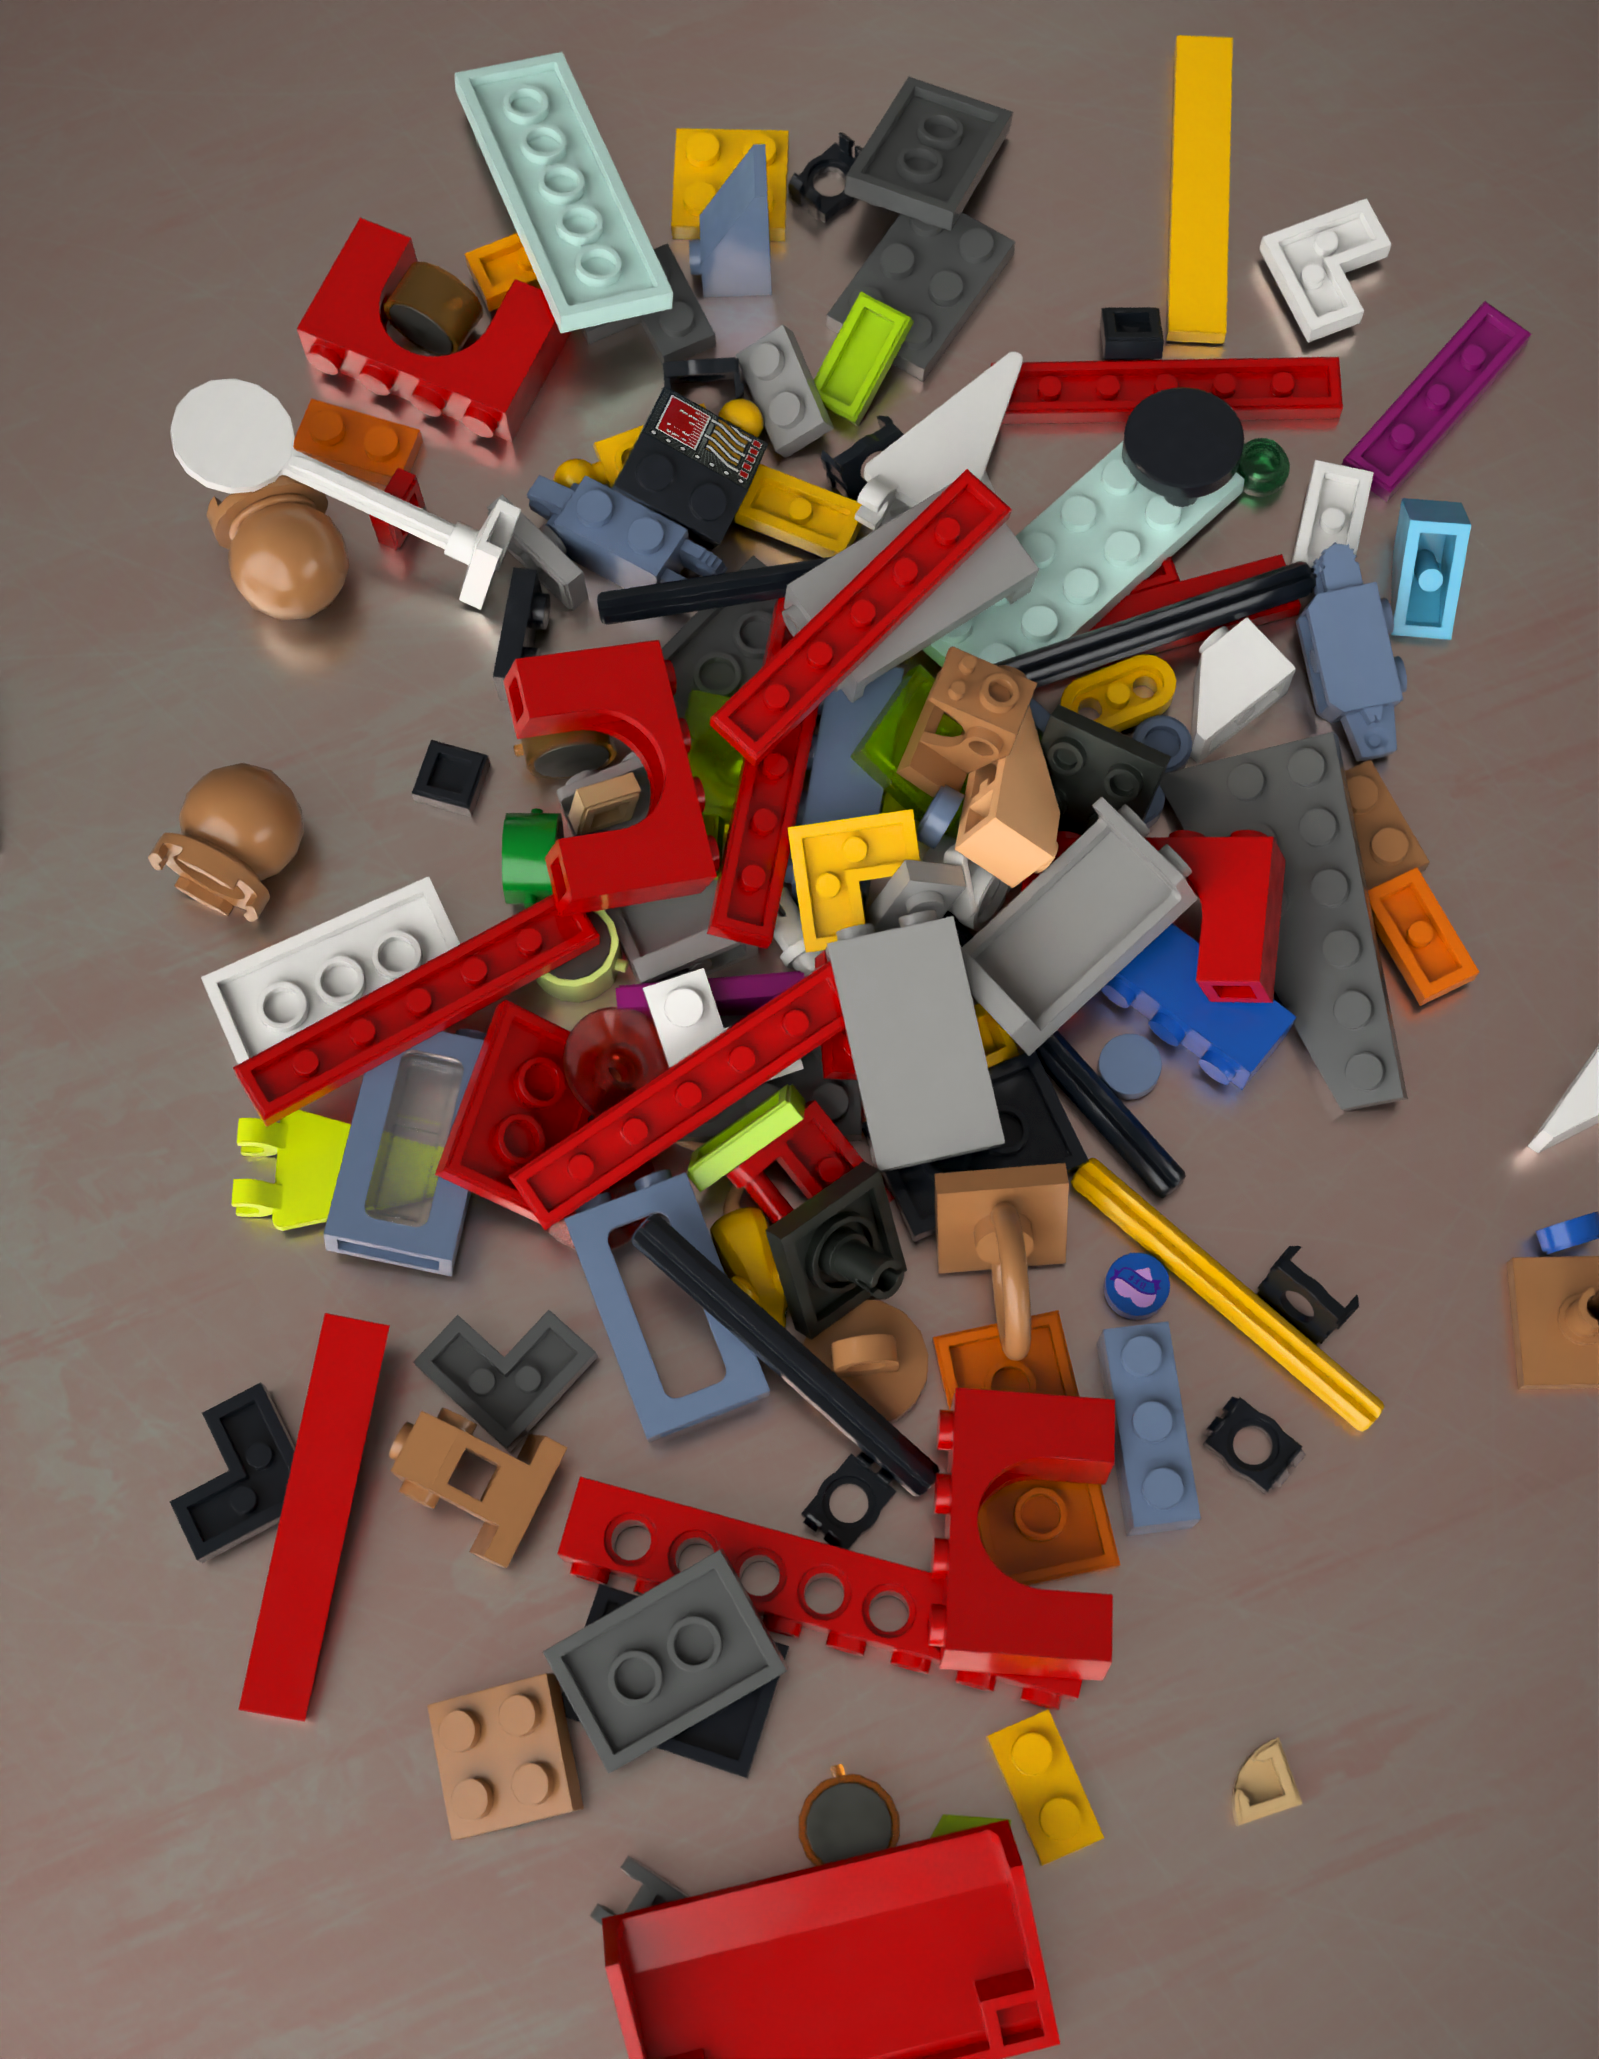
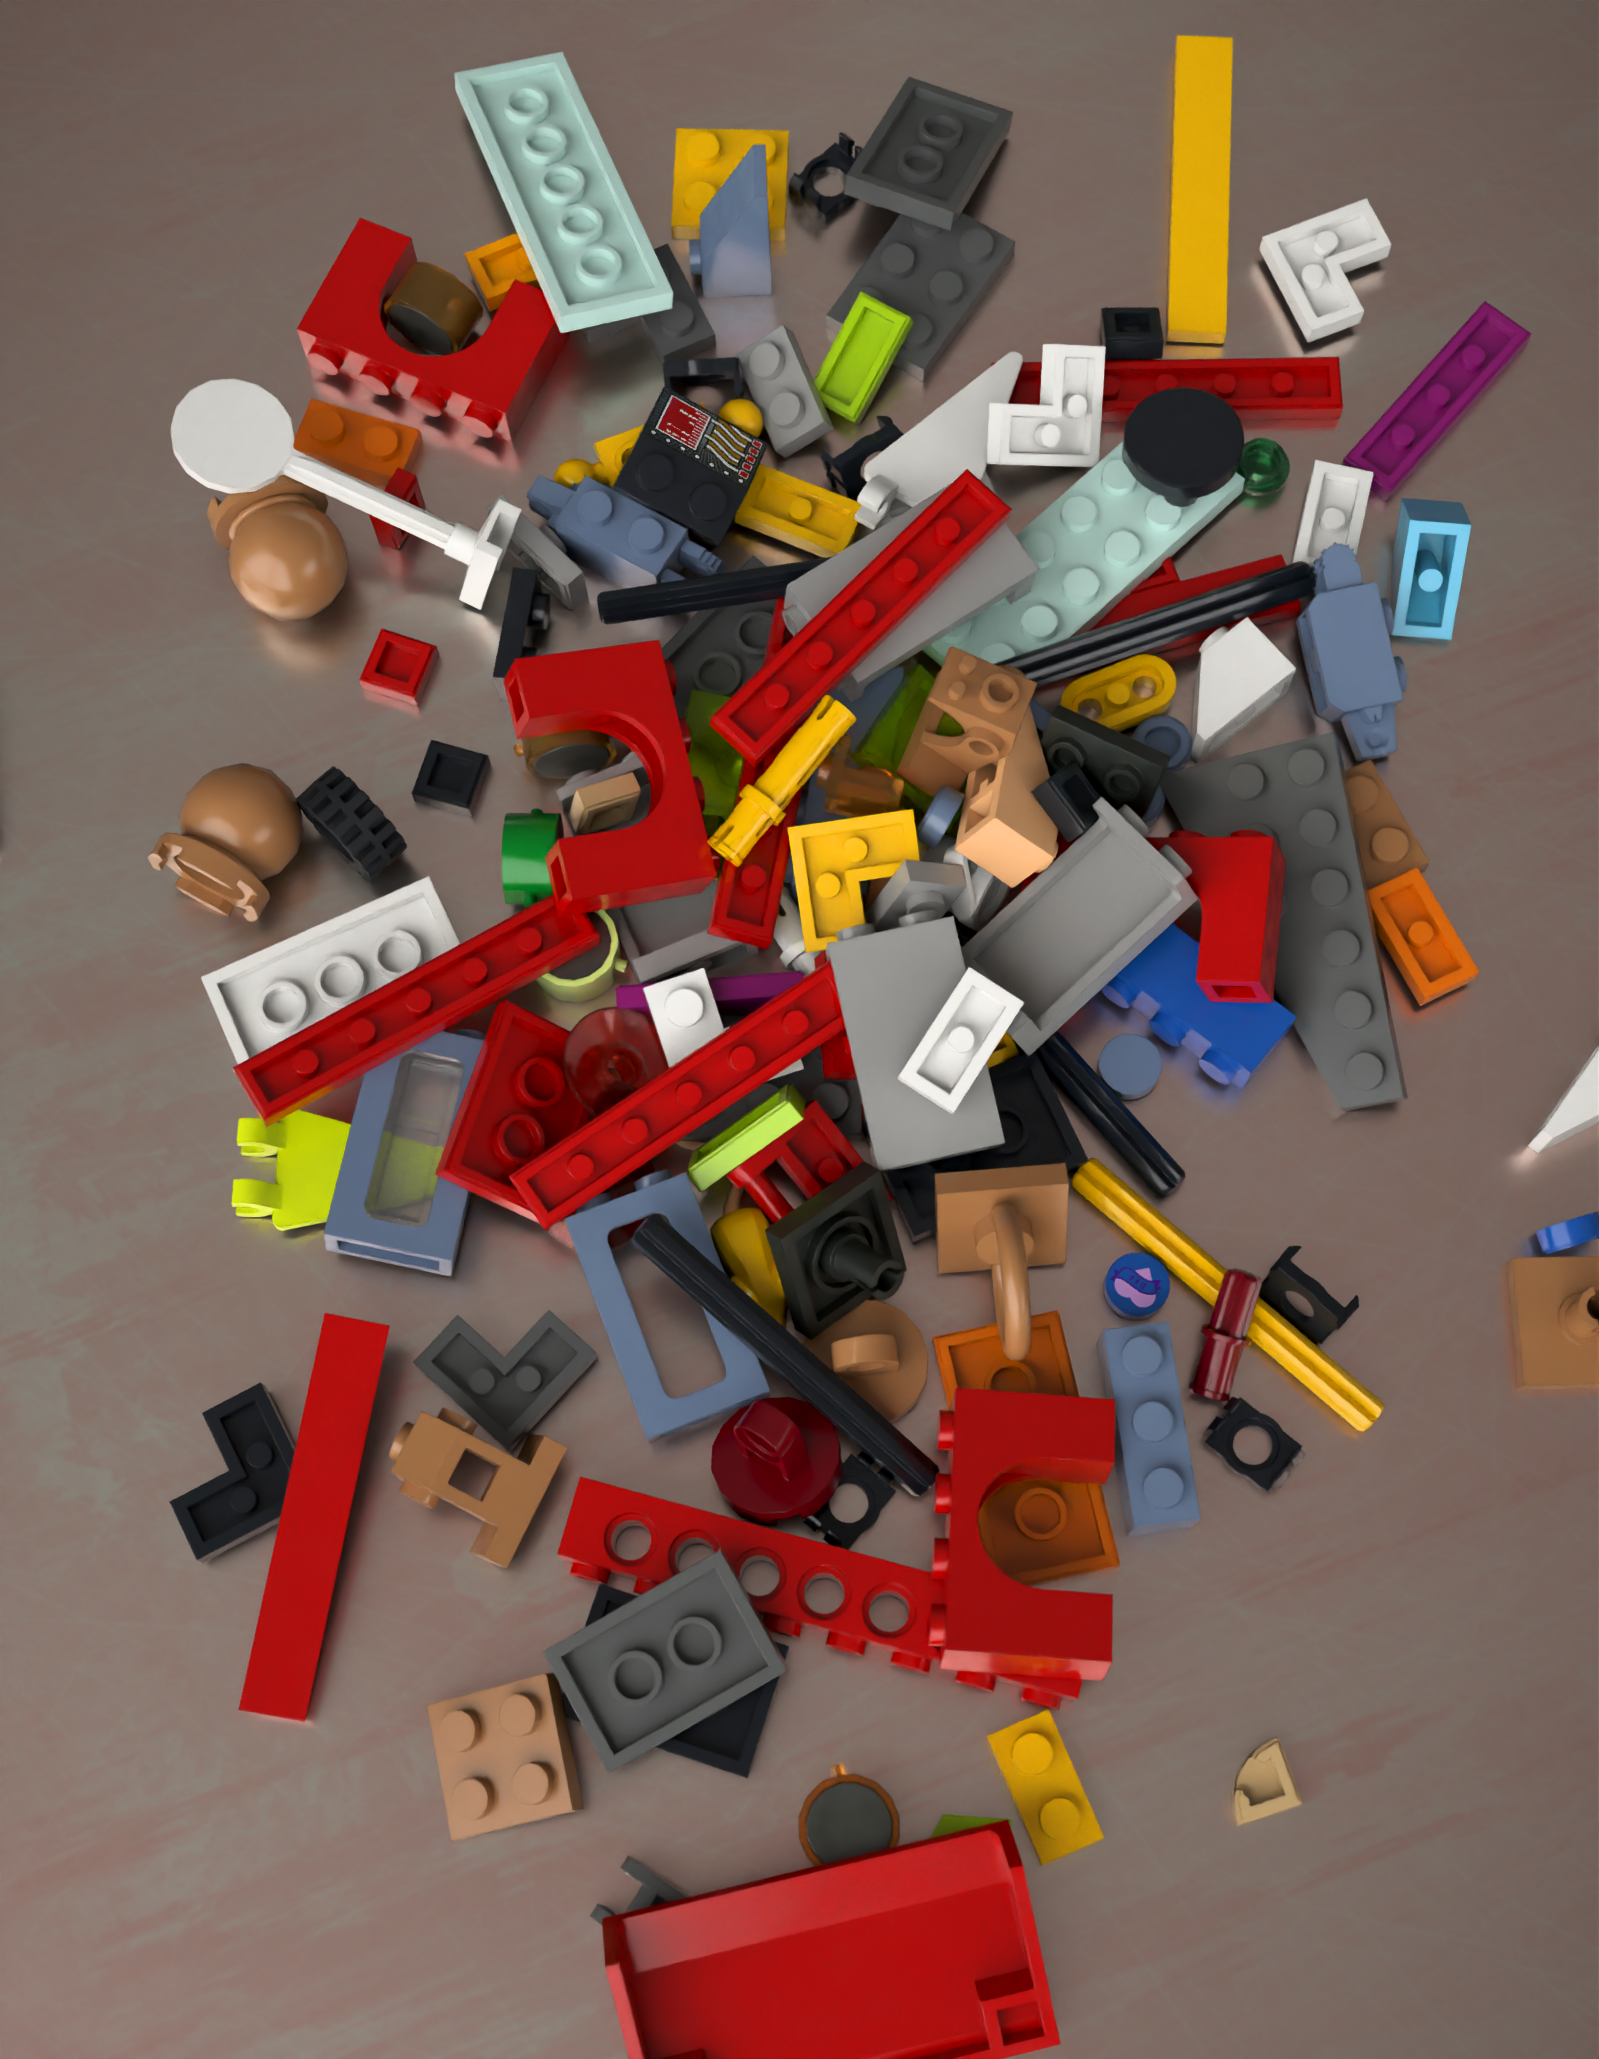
none -> black tyre [296,766,407,881]
none -> red tile [359,628,439,706]
none -> yellow pin [707,694,857,867]
none -> dark red tile [711,1397,843,1526]
none -> clear orange bracket [816,734,905,818]
none -> white plate [897,967,1024,1114]
none -> white plate [986,344,1106,467]
none -> black tile [1031,760,1100,843]
none -> dark red axle [1189,1269,1262,1401]

